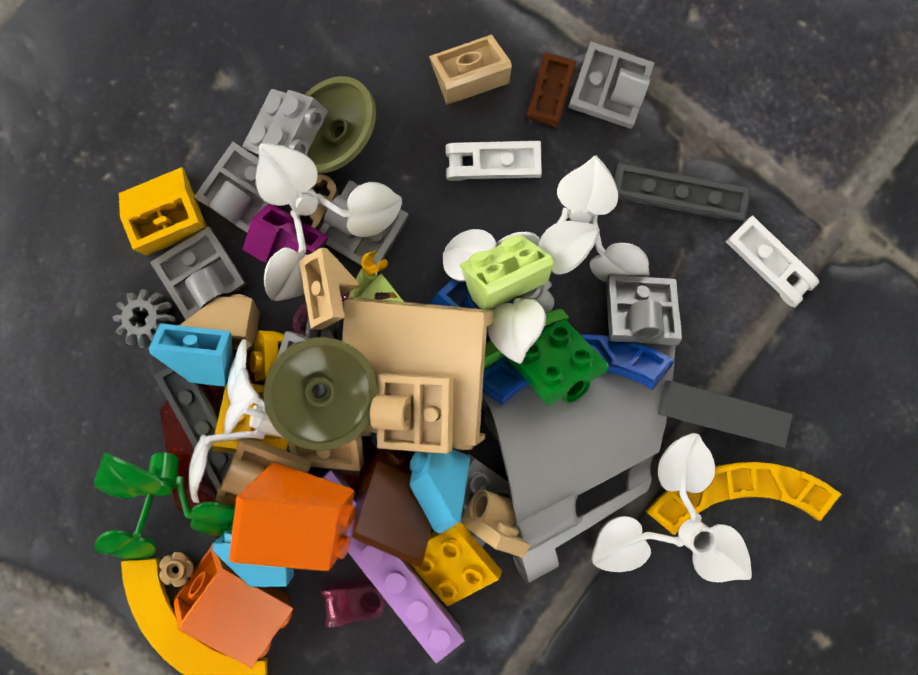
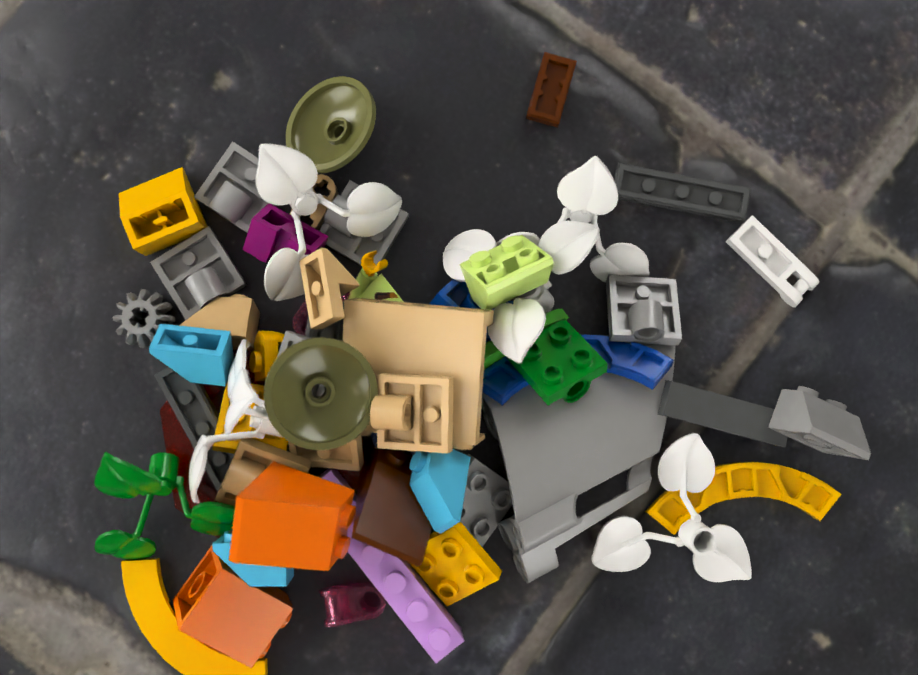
tan plate [159,552,194,587] -> none
light grey plate [242,88,328,157] -> none
tan slope [429,35,512,105] -> none
white plate [446,141,542,181] -> none
tan plate [461,489,530,558] -> none
light grey plate [568,41,655,129] -> none
none -> light grey slope [768,386,871,460]

